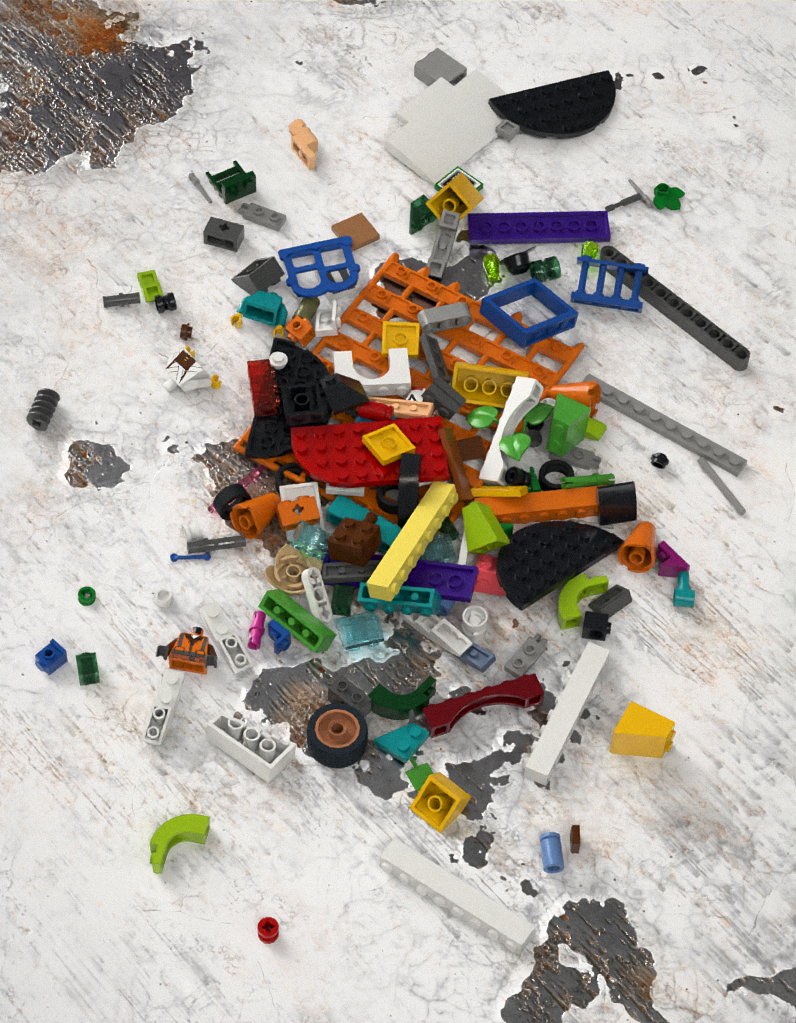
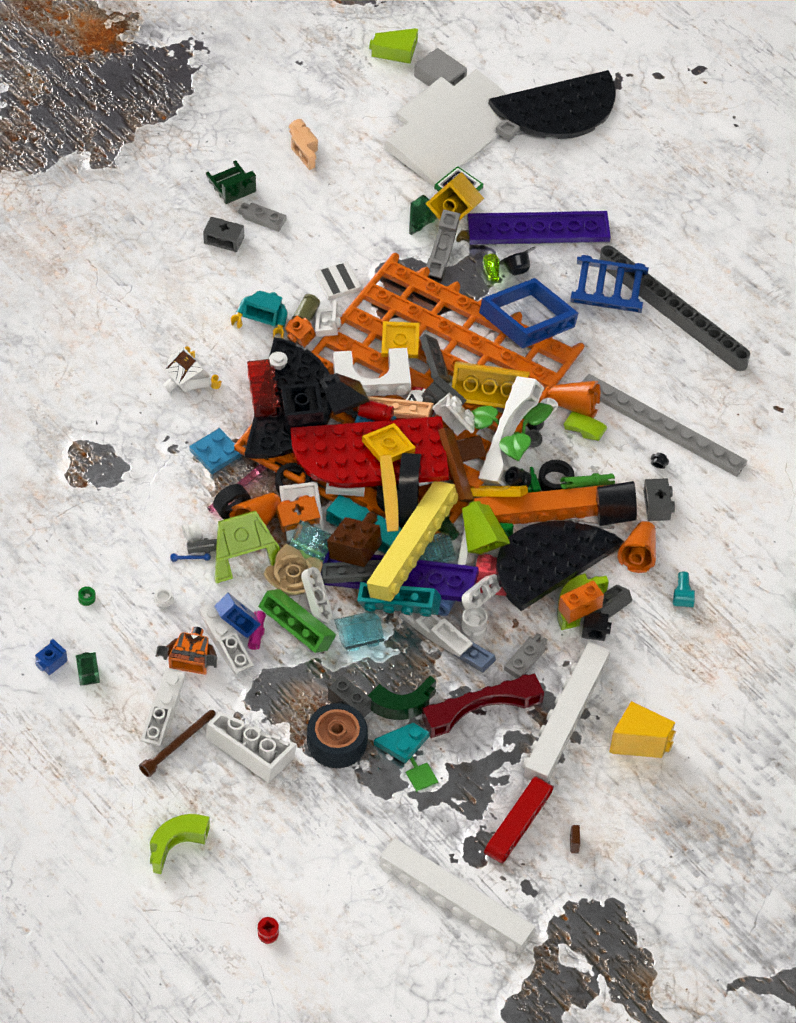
dark grey piece [26,388,60,431] -> none
dark grey pin [103,292,141,308] -> none
lime slope [137,270,163,303] -> none
black wheel [154,292,177,314] -> none
reddish brown plate [180,323,193,341] -> none
light grey piece [188,173,212,203] -> none
dark grey slope [231,256,285,295] -> none
blue bracket [268,619,291,655] -> none
blue window [278,236,360,298] -> none
medium nougat tile [331,212,380,252] -> none
clear green brick [331,584,354,617] -> none
yellow slope [409,772,471,833] -> none
light grey beam [417,302,473,334] -> none
clear green wheel [529,256,561,283] -> none
medium blue piece [539,832,564,874] -> none
bright green slope [546,394,591,457] -> none
light grey hinge [549,446,602,470] -> none
clear neon green cone [580,241,599,268] -> none
dark grey piece [605,193,641,212] -> none
light grey piece [628,179,654,208] -> none
green plate [653,183,685,210] -> none
magenta slope [656,541,690,578] -> none
light grey bar [697,456,746,515] -> none
none -> reddish brown piece [139,710,216,778]
none -> dark azure plate [189,428,242,474]
none -> lime wing [214,511,280,583]
none -> blue brick [214,593,261,638]
none -> lime slope [369,28,418,64]
none -> yellow sticker [380,455,399,532]
none -> white bracket [432,392,475,436]
none -> white beam [462,574,501,610]
none -> red beam [484,776,554,864]
none -> orange brick [558,580,604,623]
none -> dark grey brick [643,478,675,521]

